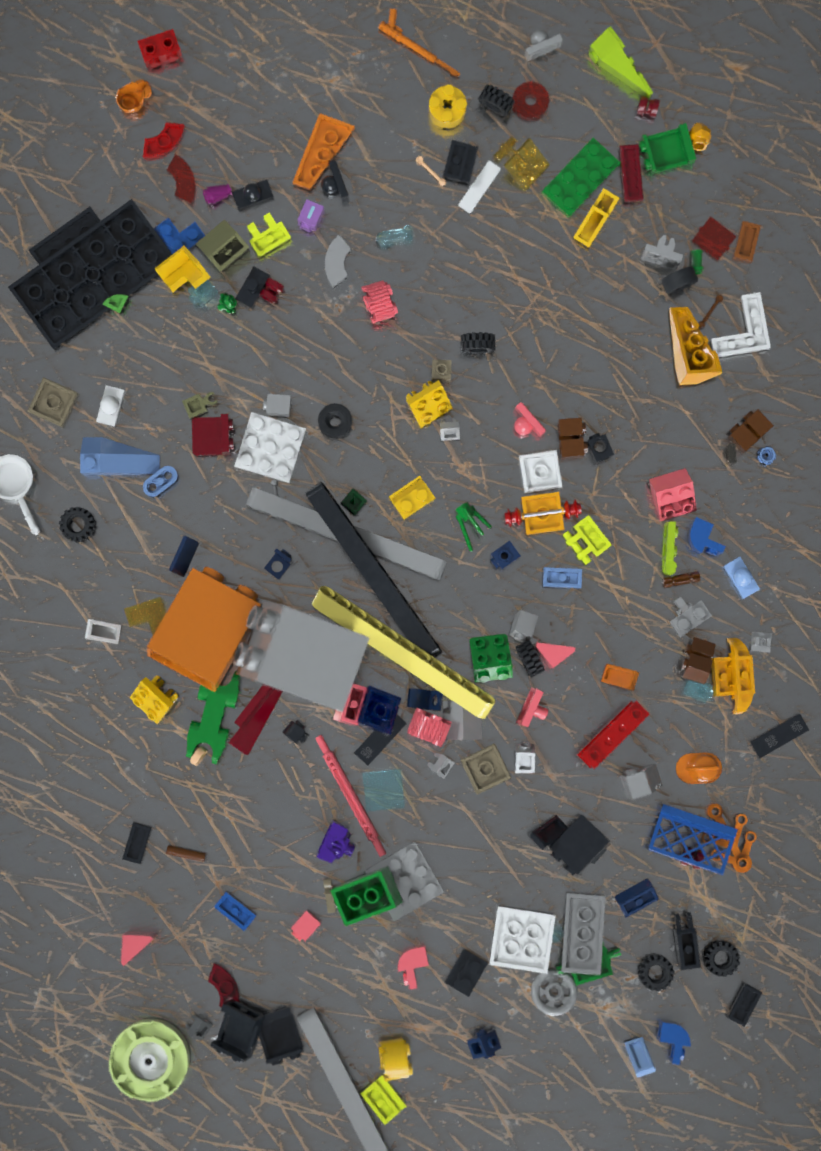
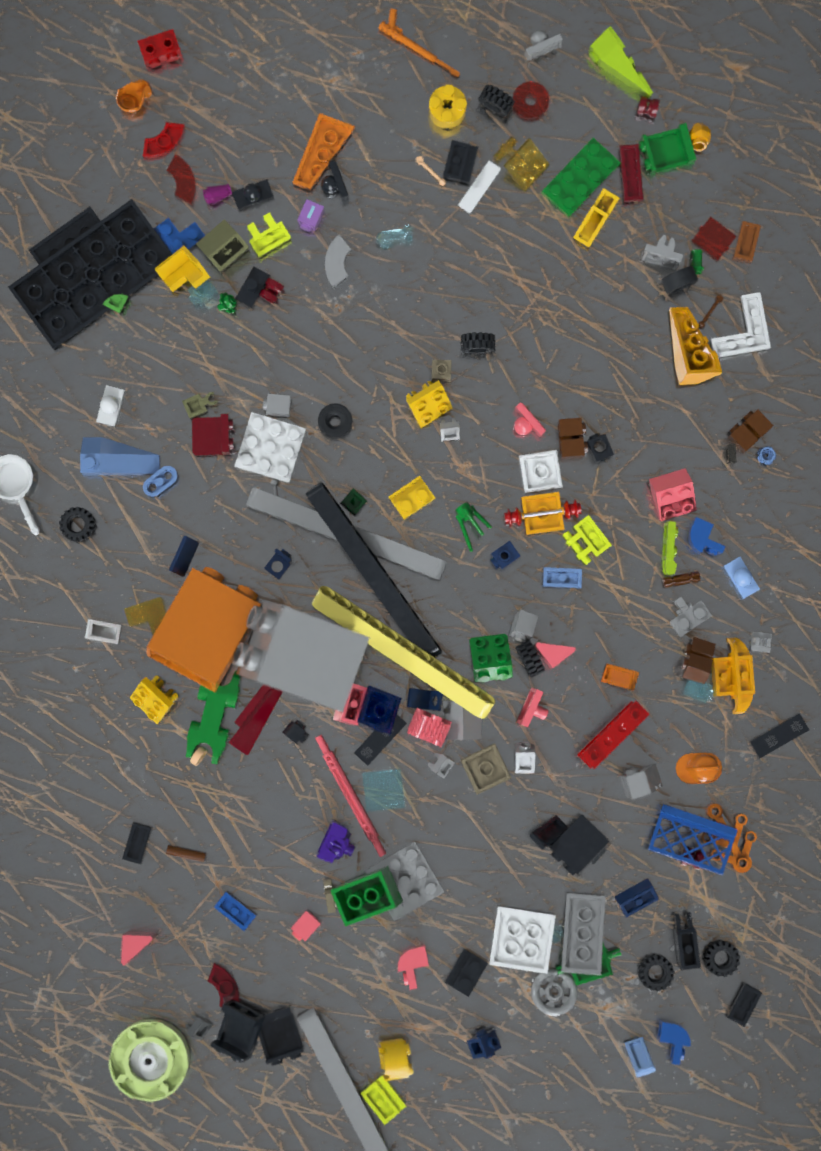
dark tan tile [27,377,79,428] -> none
coral brick [361,280,398,324] -> none

